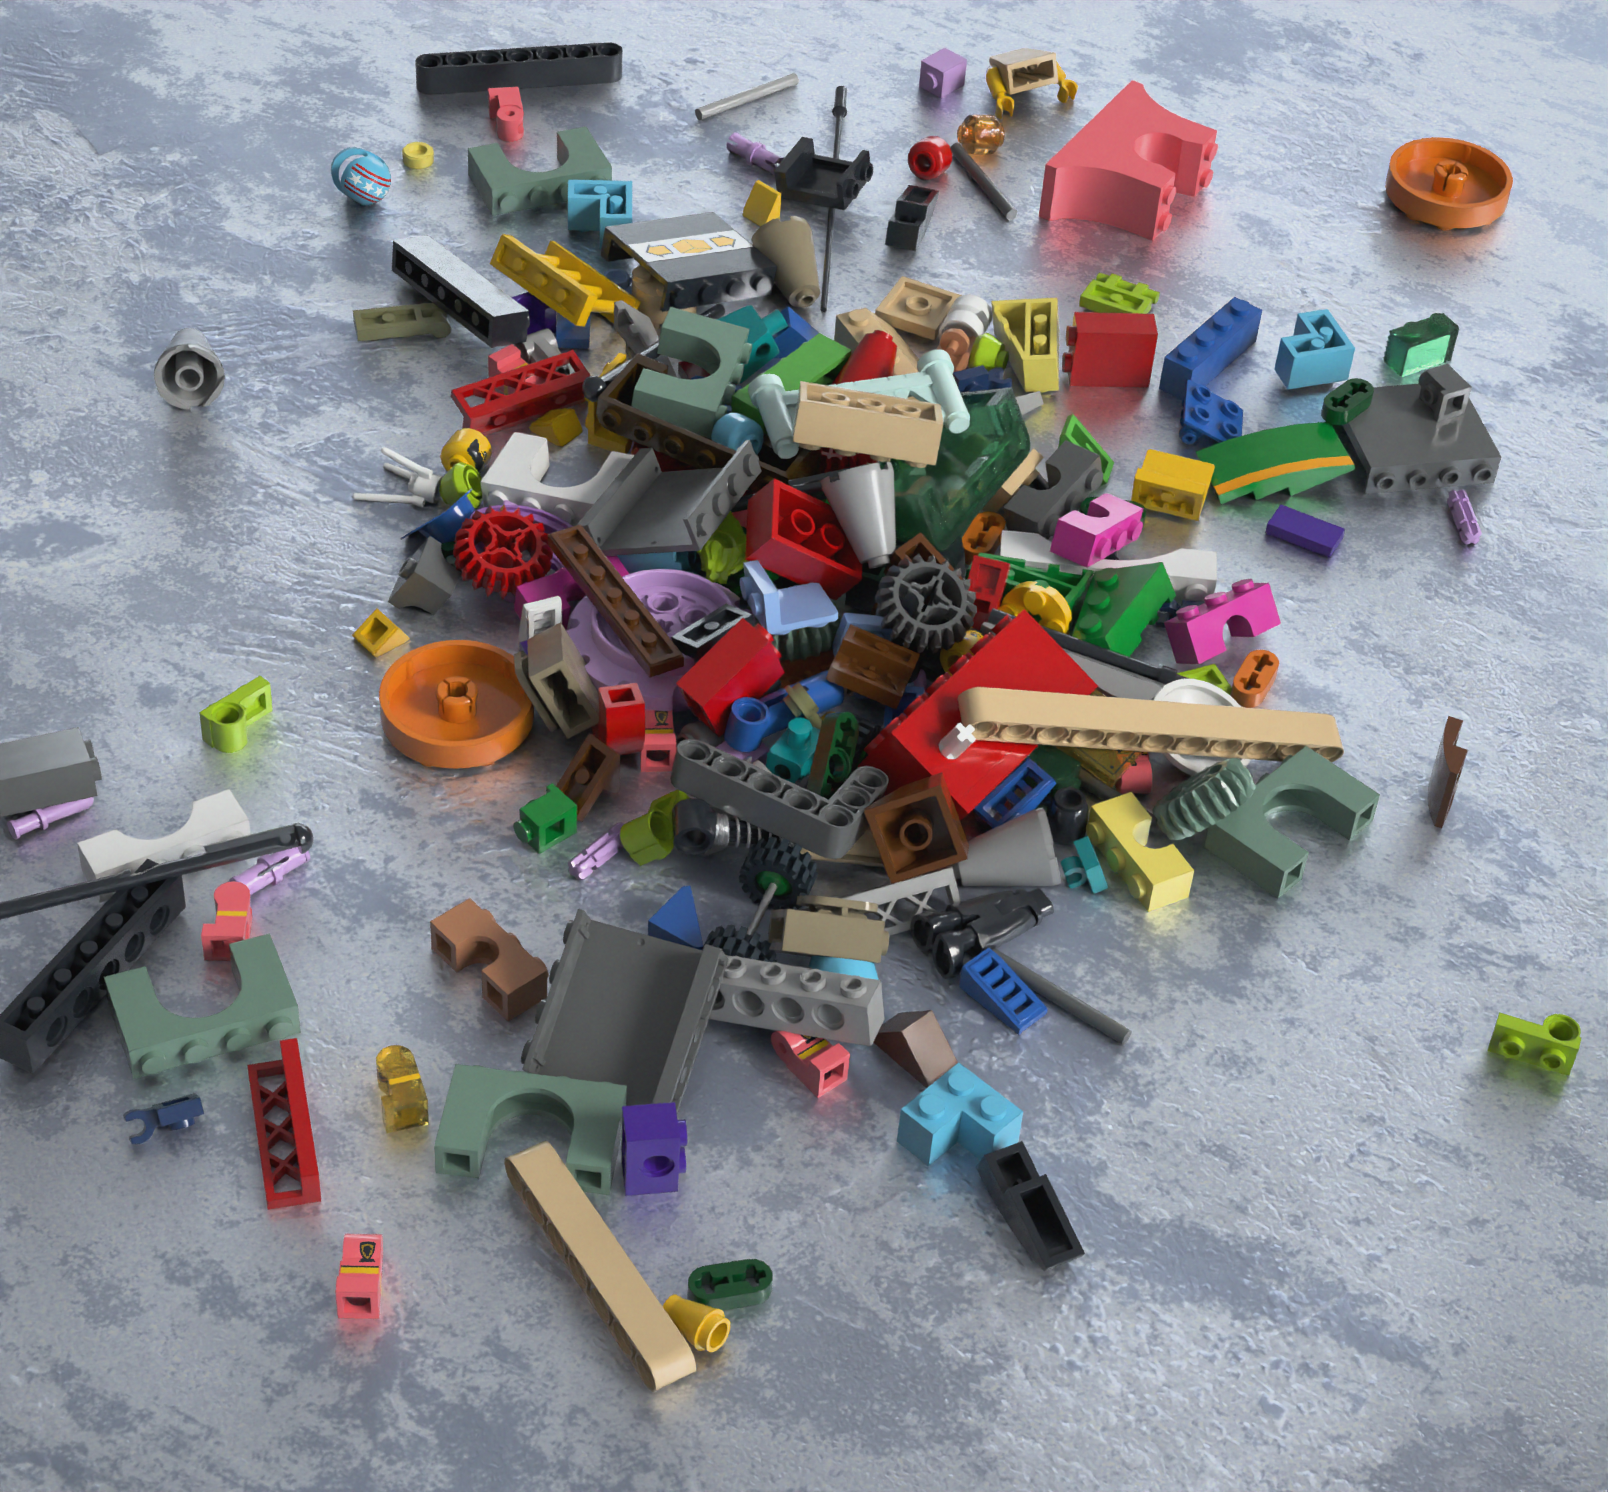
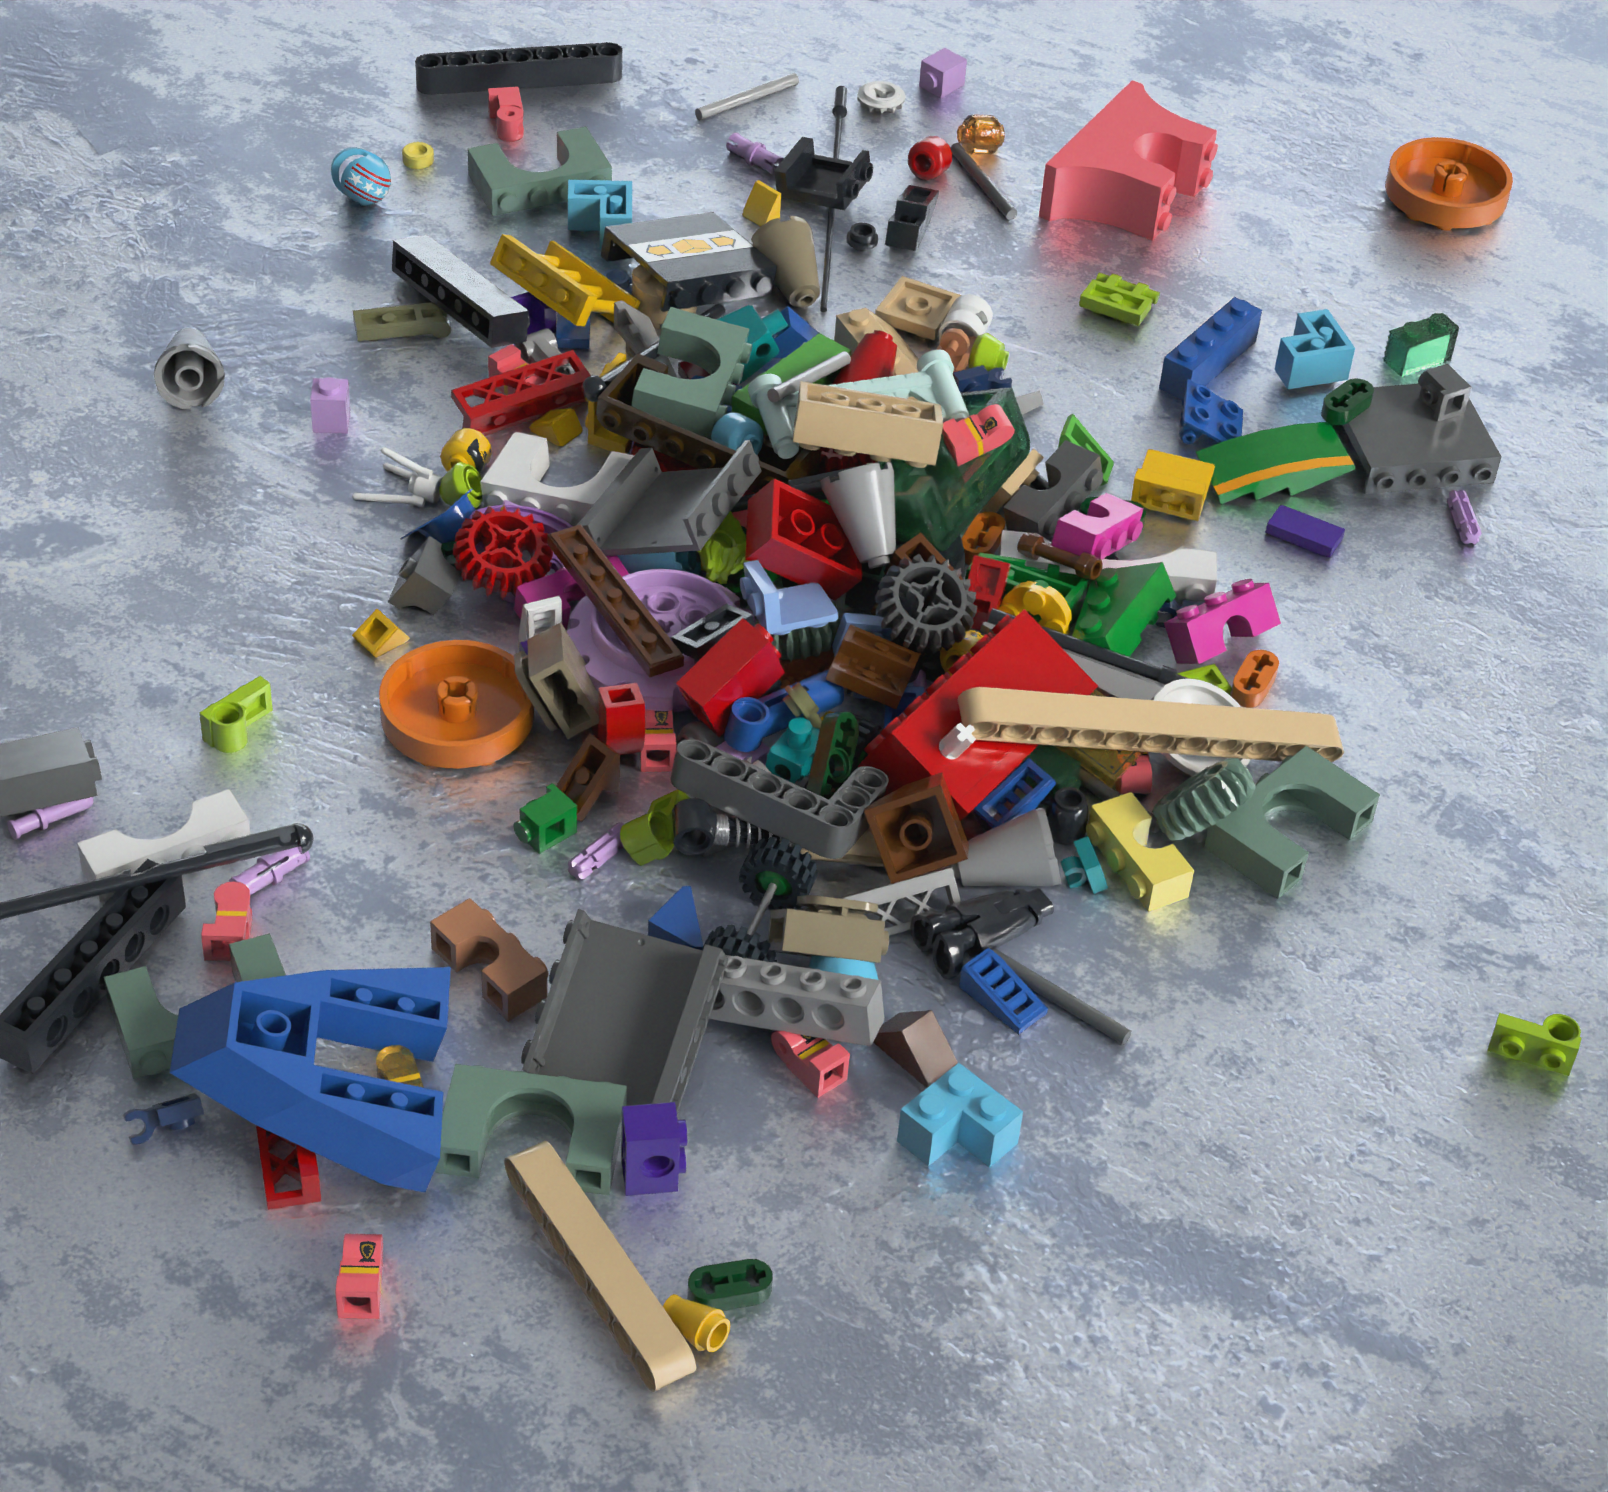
black slope [976,1141,1085,1271] -> none
tan torso [986,48,1078,119] -> none
light yellow wedge [991,298,1059,393] -> none
red brick [1062,312,1158,388] -> none
reddish brown slope [1428,716,1468,828] -> none
none -> blue piece [170,967,451,1193]
none -> lavender brick [310,377,350,434]
none -> light grey bar [767,351,851,402]
none -> black plate [846,223,878,251]
none -> white gear [857,81,905,114]
none -> coral leg [942,404,1015,467]
none -> reddish brown bar [1017,533,1103,580]

